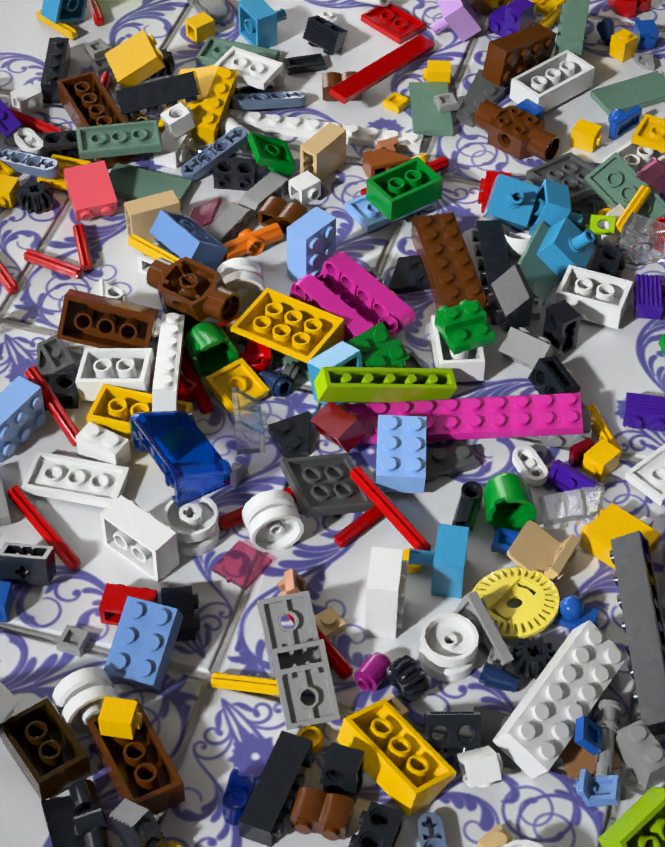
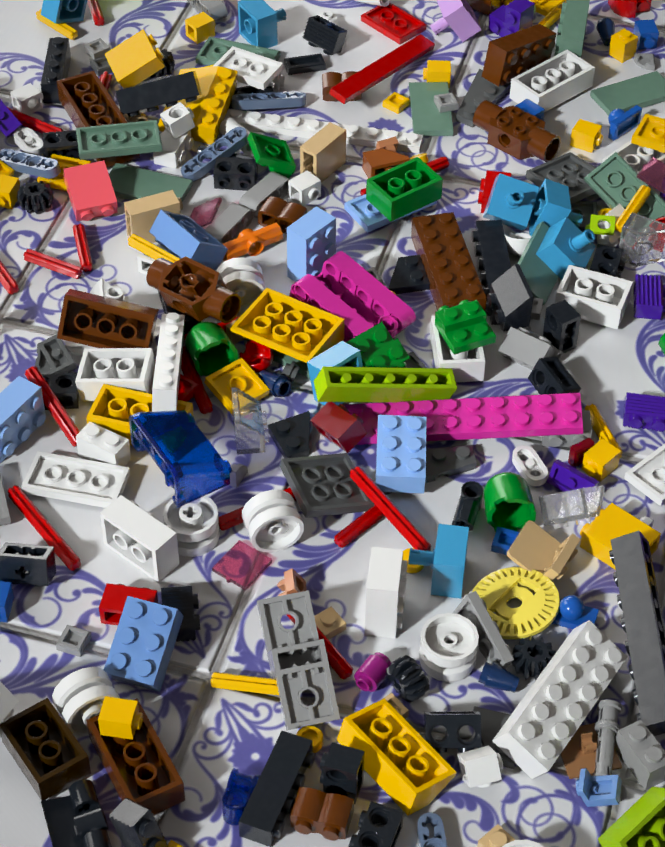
blue plate [575,716,603,755] -> none

